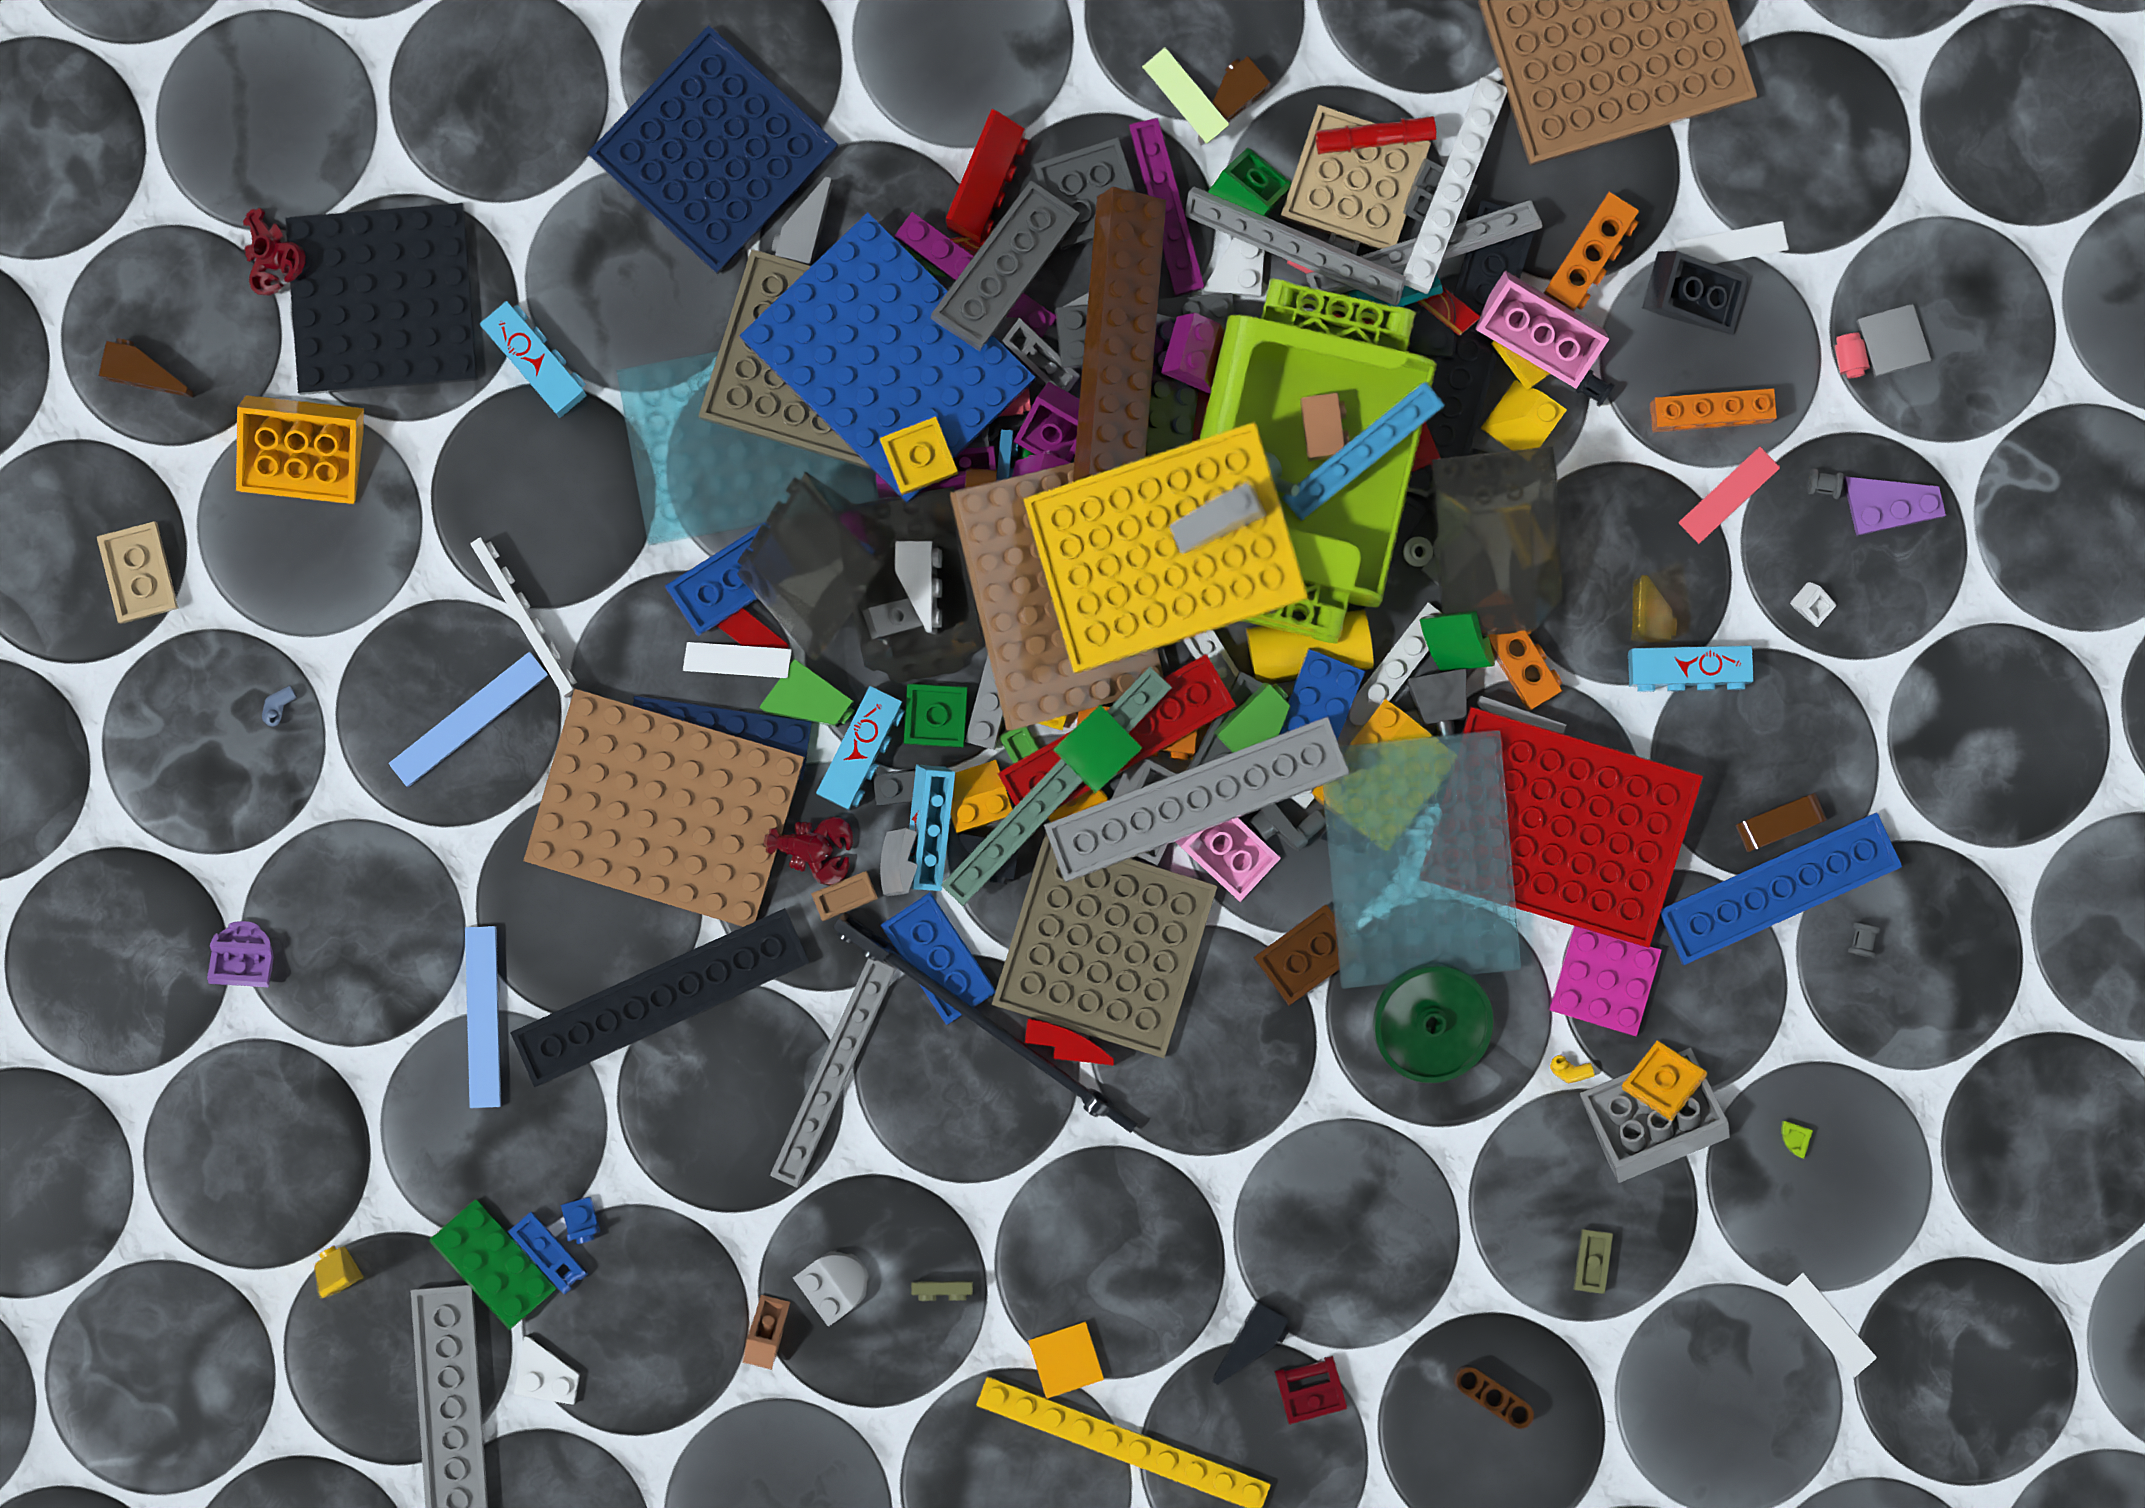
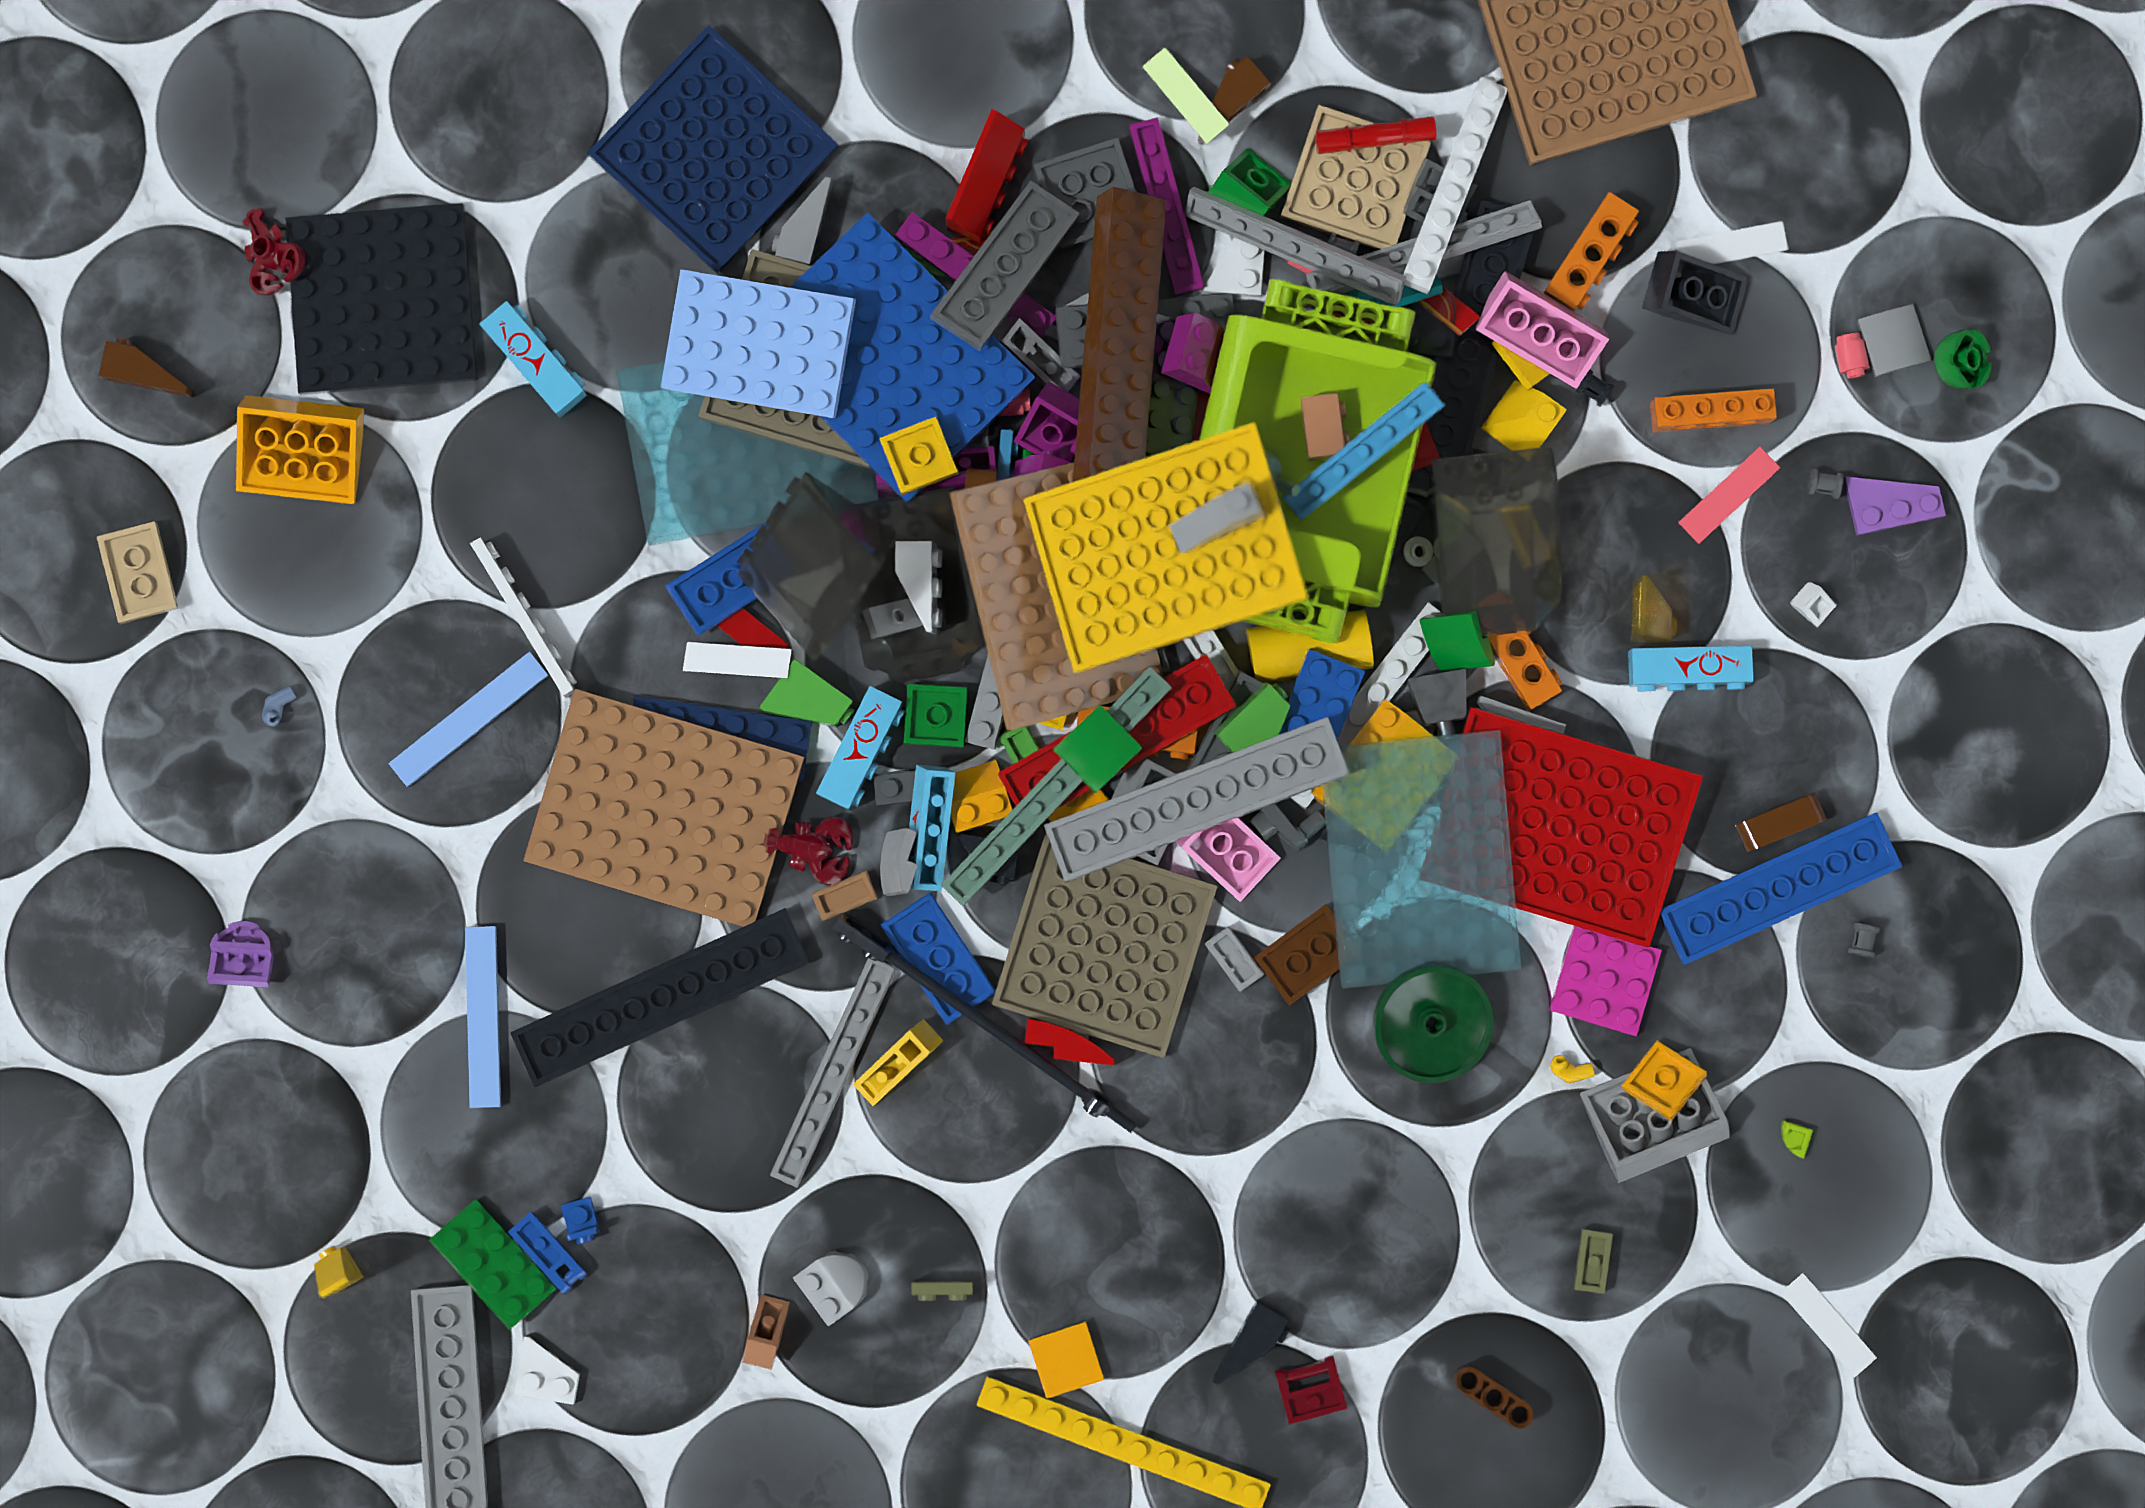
none -> light blue plate [661,270,856,419]
none -> yellow slope [853,1019,943,1106]
none -> light grey plate [1204,926,1264,992]
none -> green cylinder [1934,329,1992,389]

